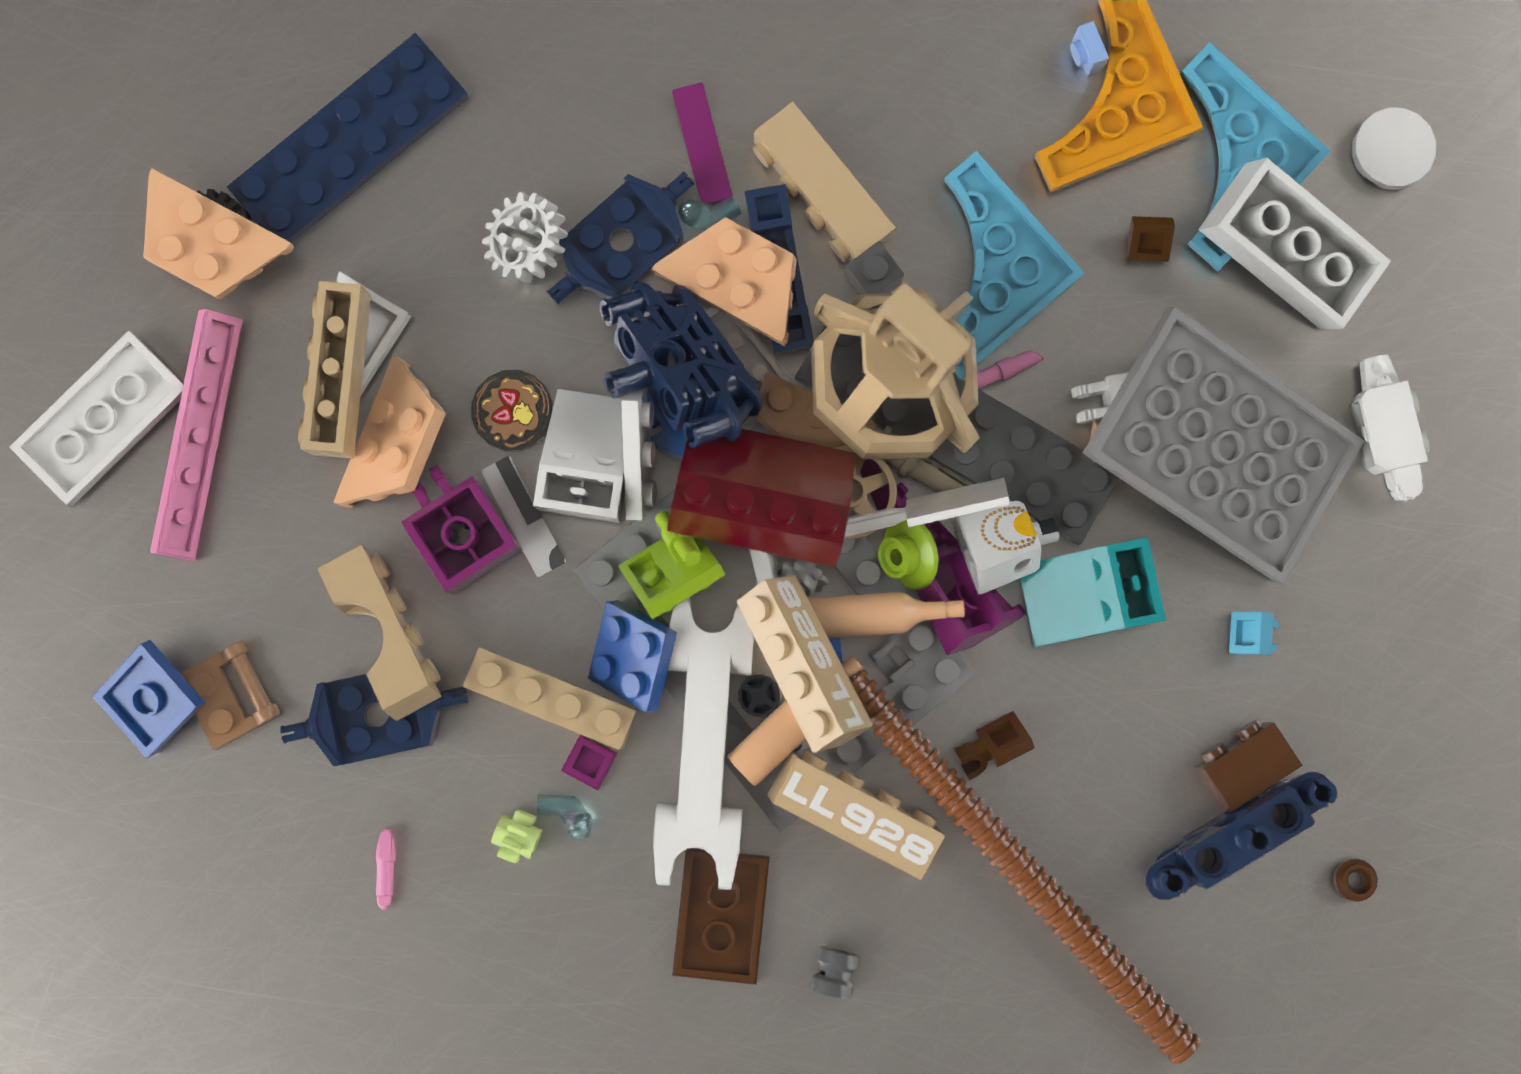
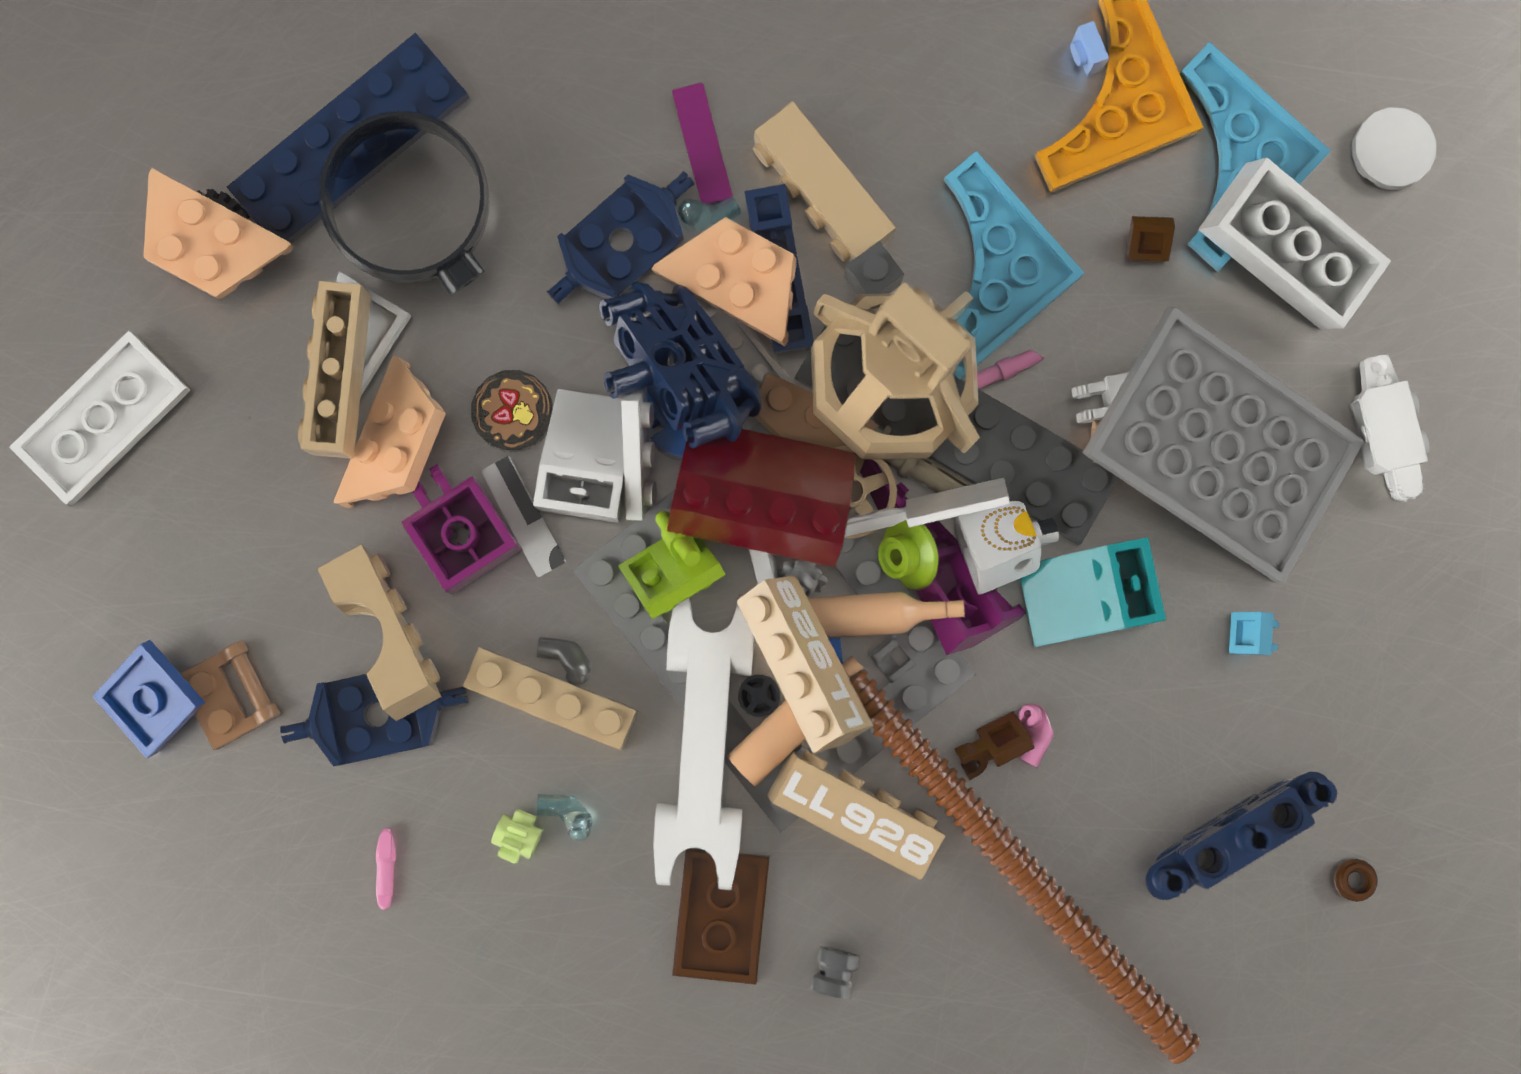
bright pink tile [150,309,243,561] -> none
white gear [482,192,568,284] -> none
magenta tile [561,734,618,791] -> none
blue plate [588,600,677,713] -> none
reddish brown brick [1195,720,1303,812] -> none
none -> black cylinder [318,111,490,296]
none -> flat silver arm [537,637,591,685]
none -> bright pink arm [1018,704,1054,768]

